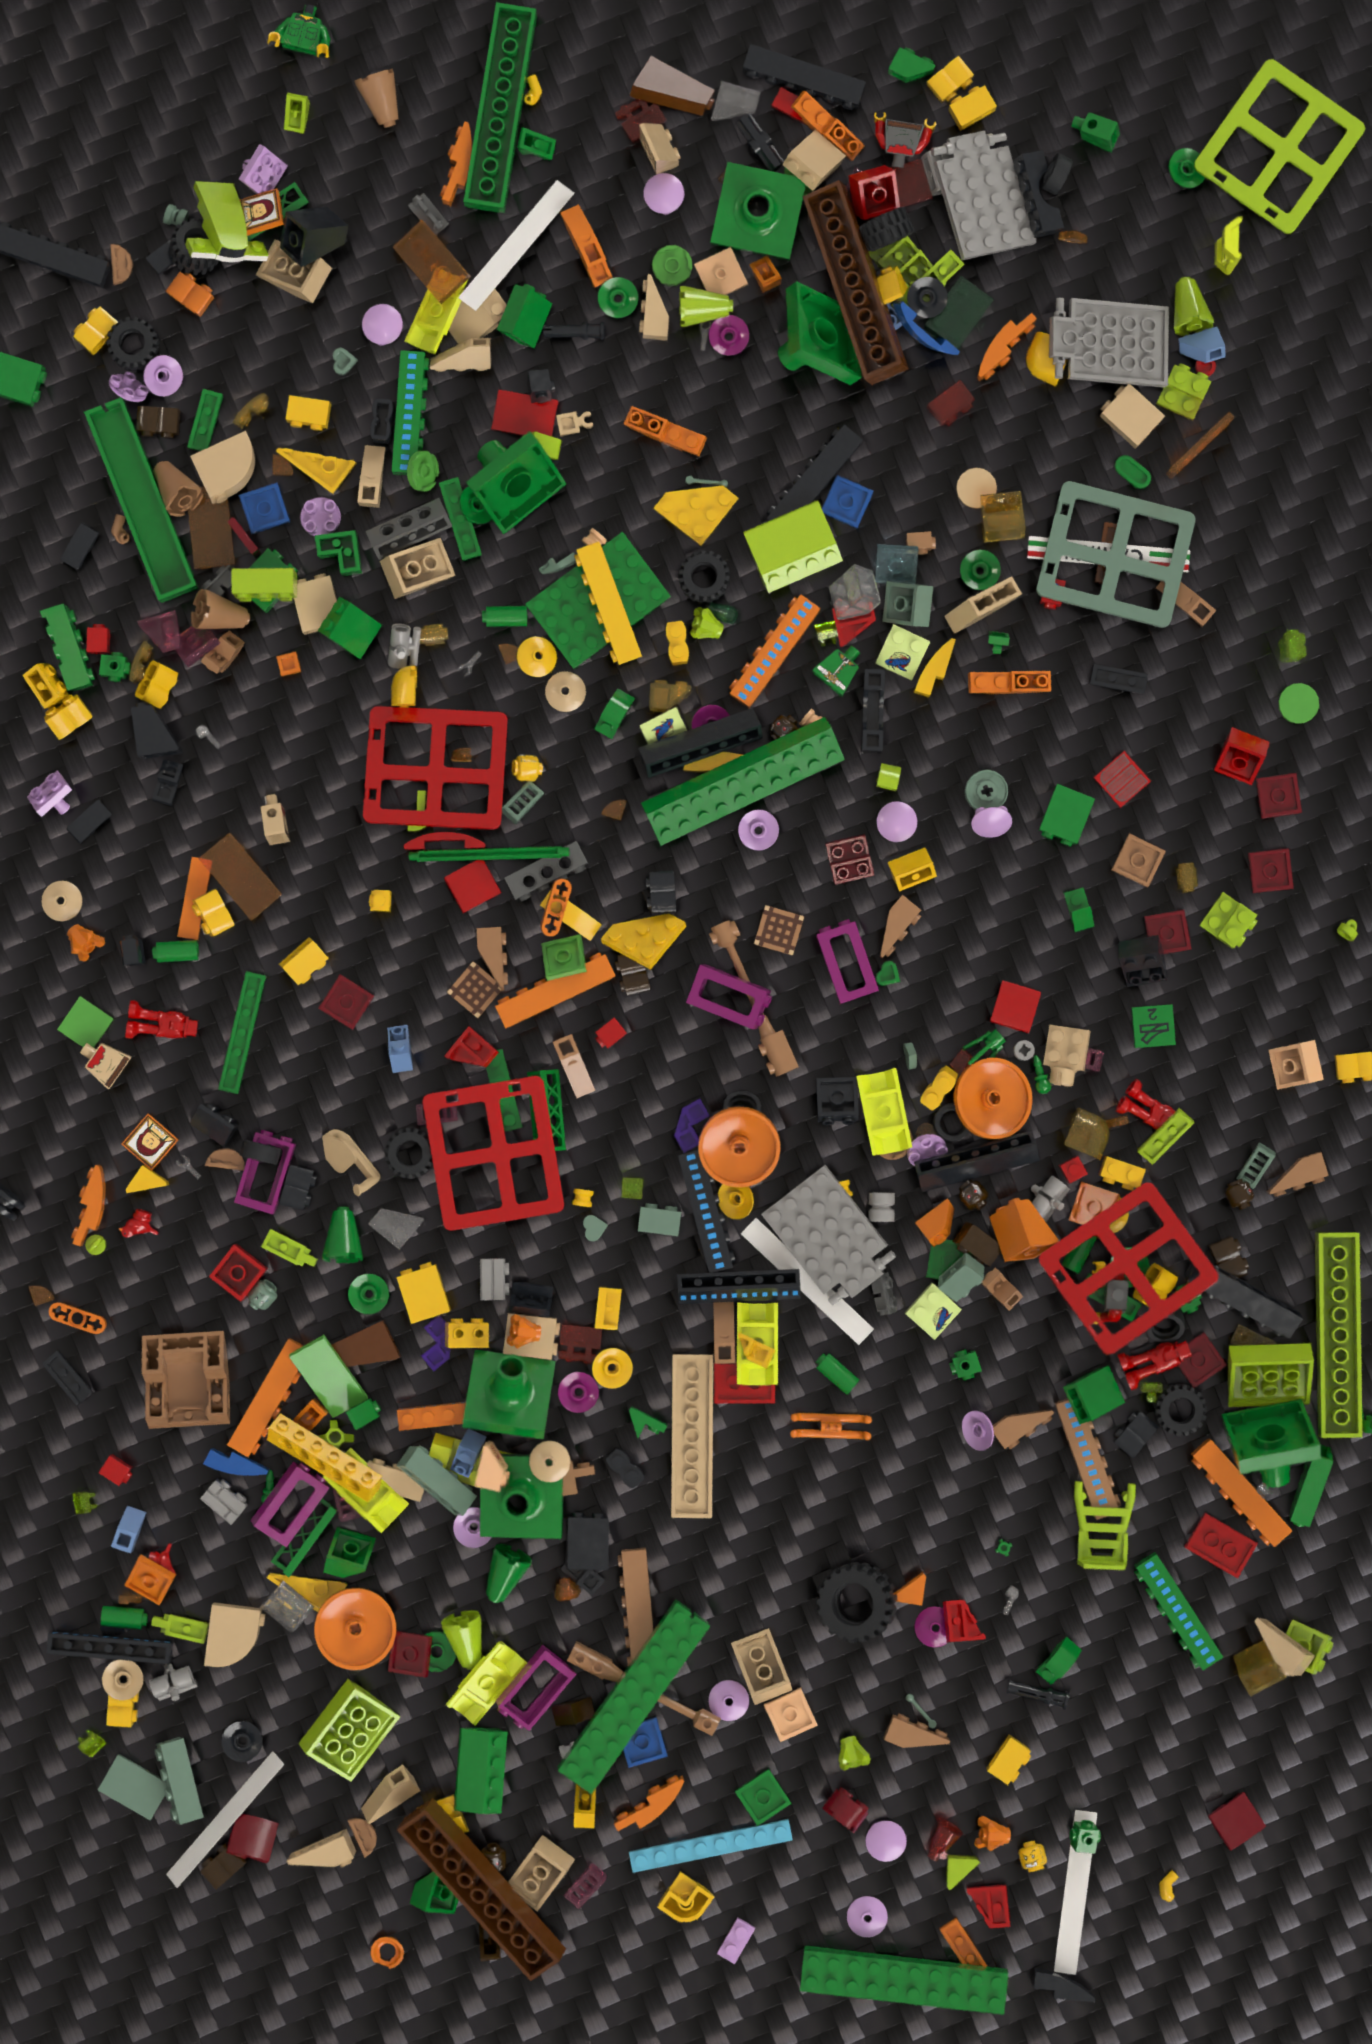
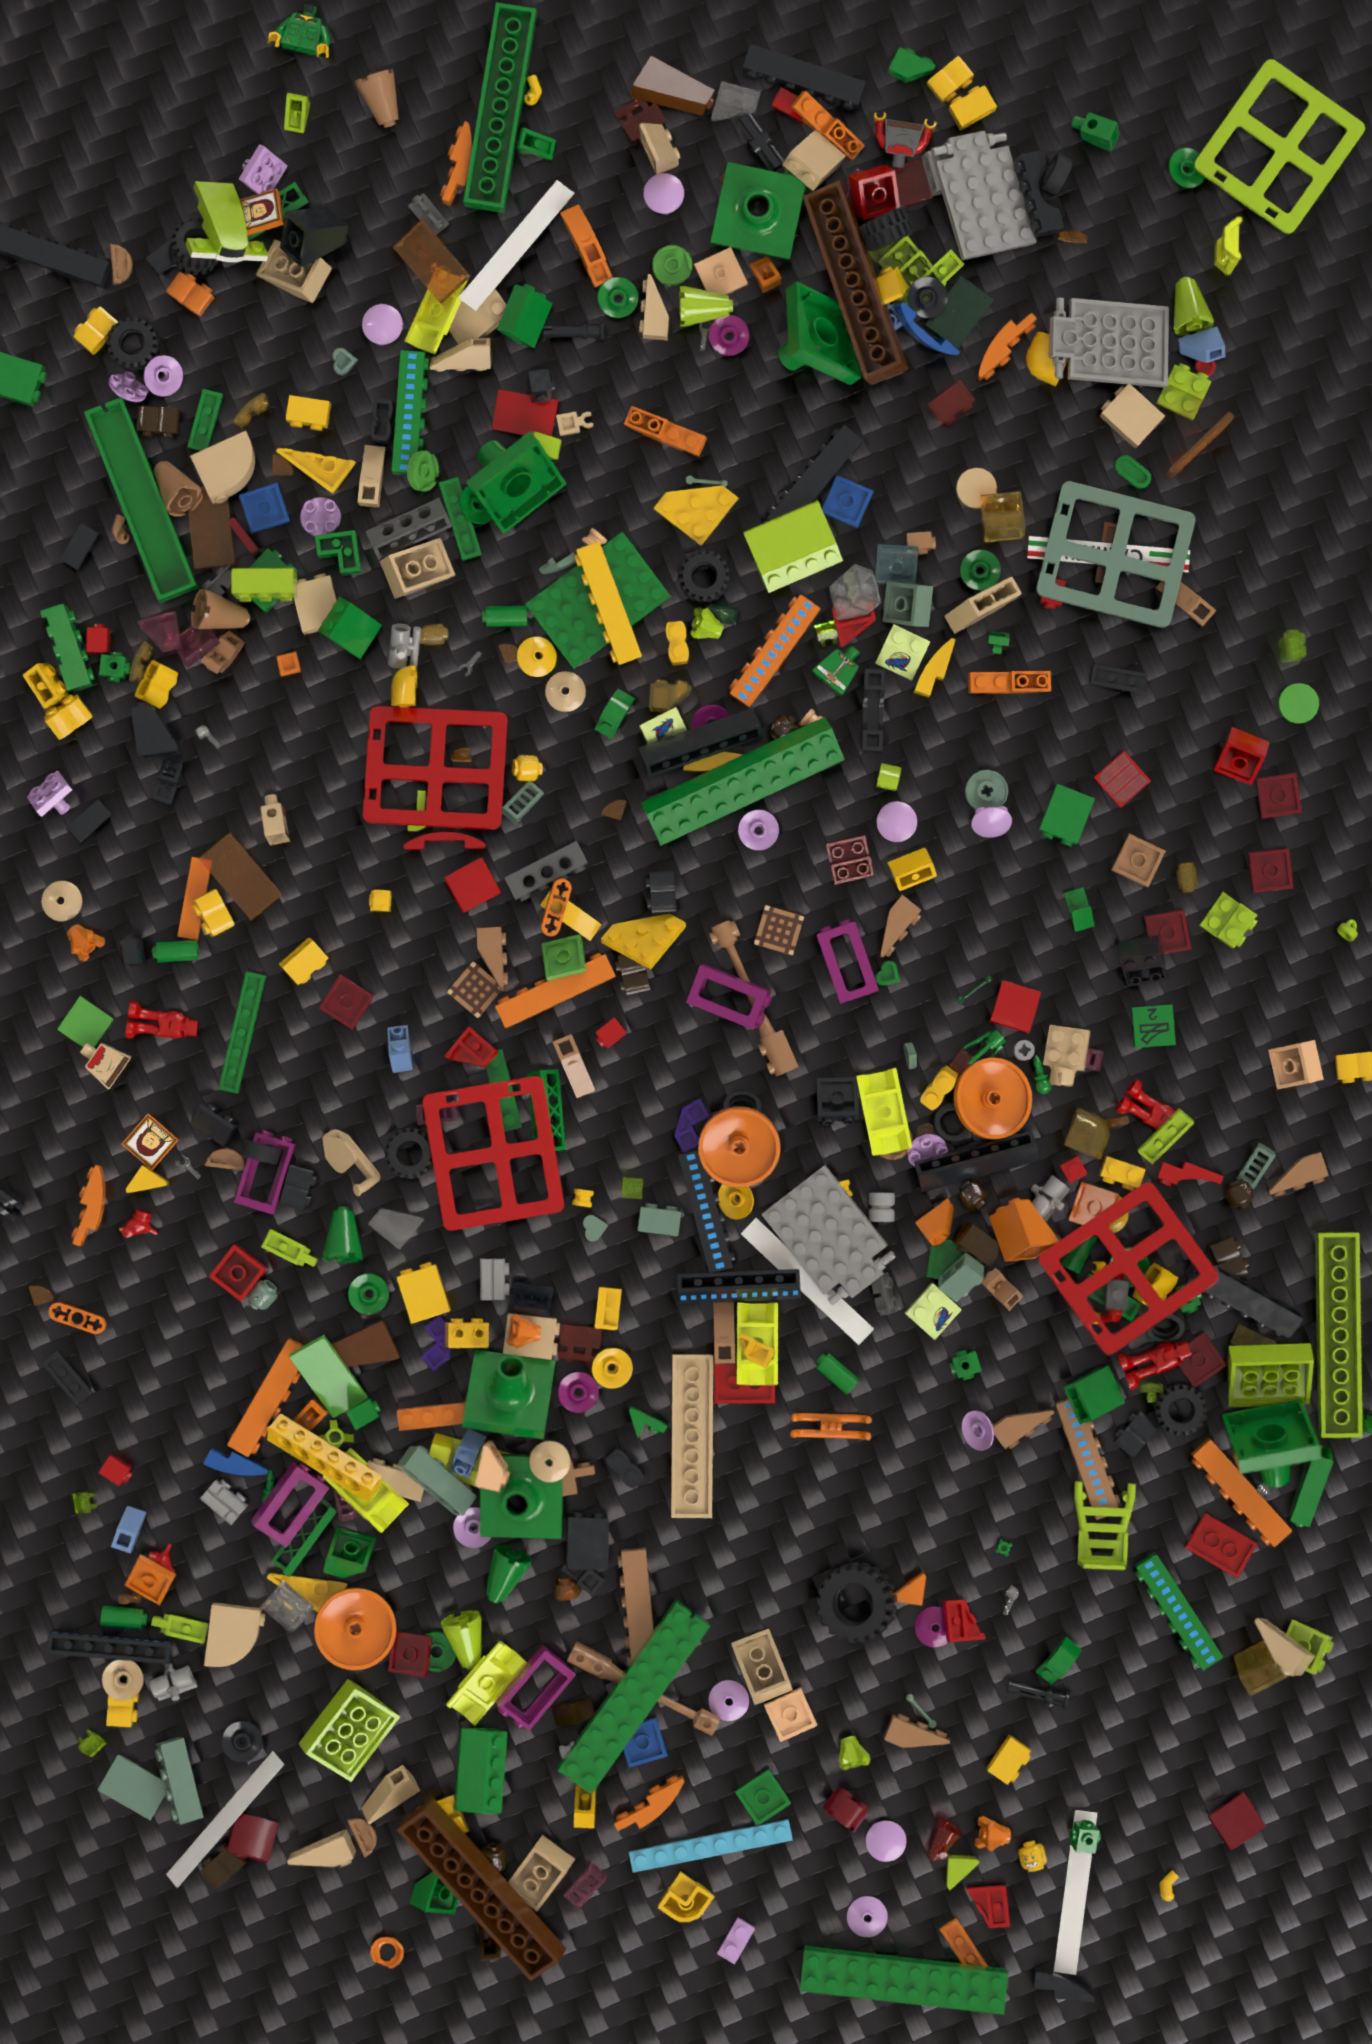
lime tile [85,1235,106,1255] -> none
medium nougat slope [142,1331,230,1429] -> none
sand green wheel [163,204,189,226] -> none
green piece [409,846,570,862] -> none
none -> dark green hinge [957,975,992,1004]
none -> red slope [1156,1162,1224,1187]

